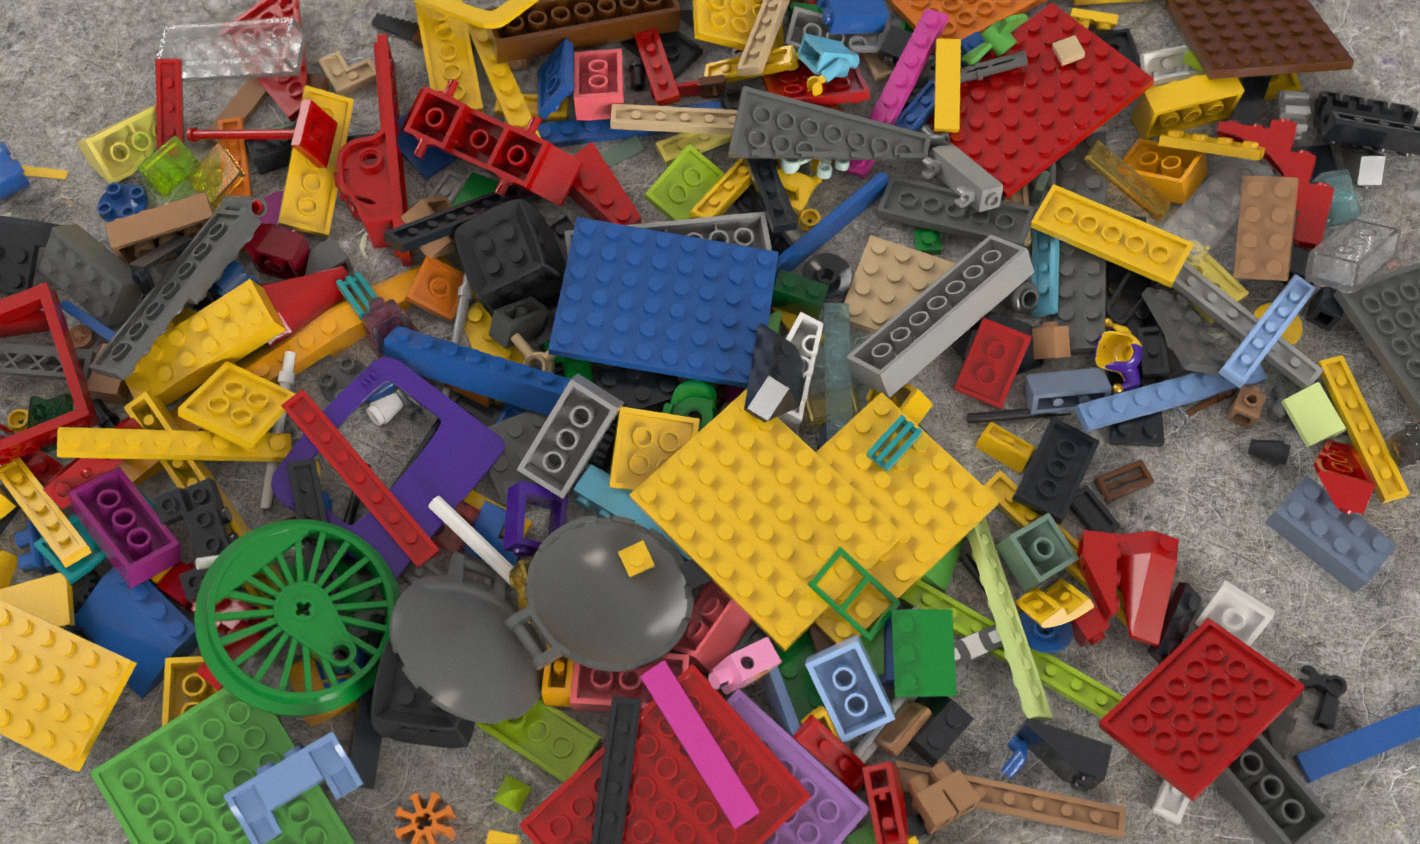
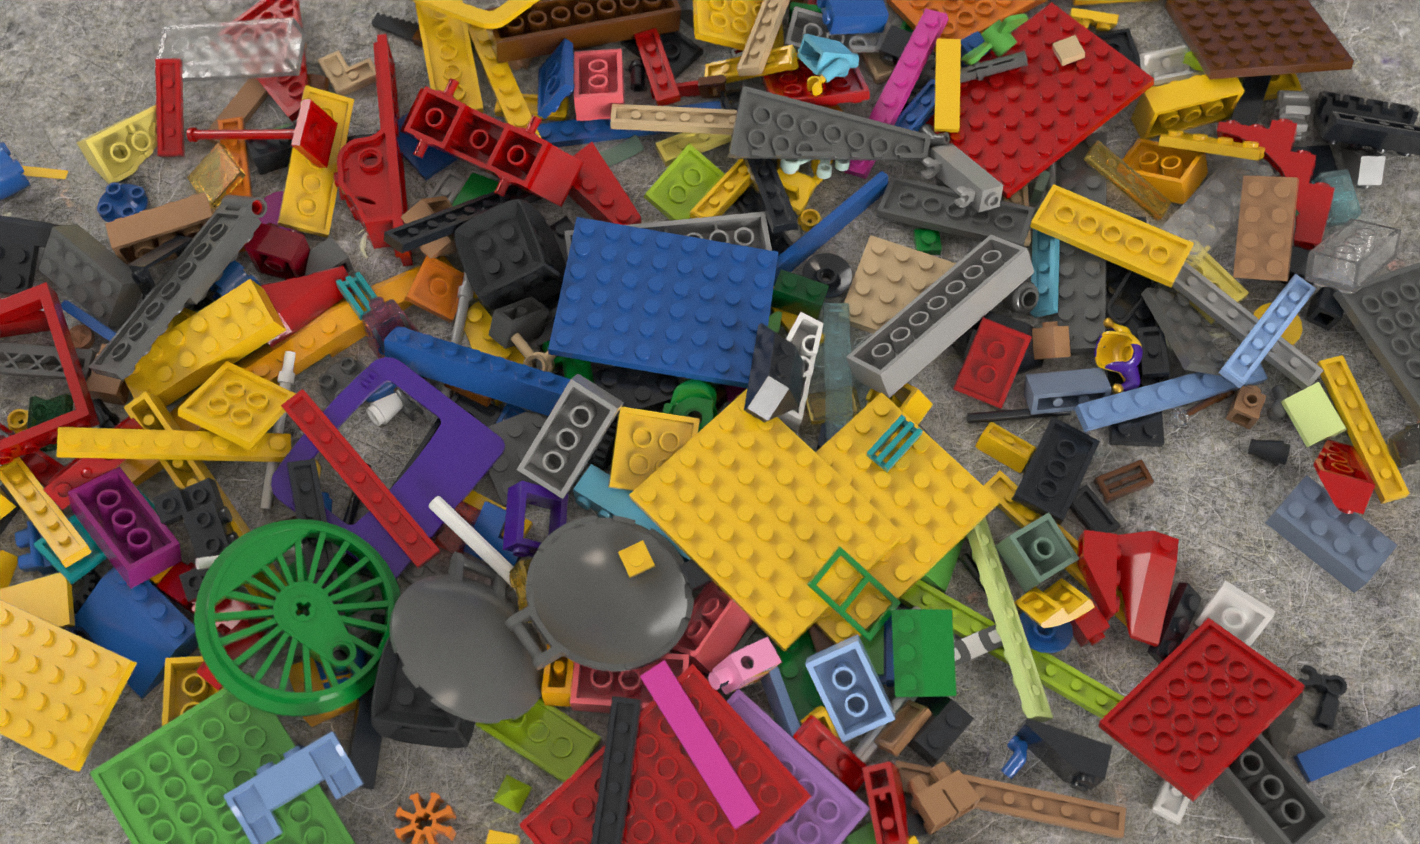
clear neon green slope [137,135,201,197] -> none

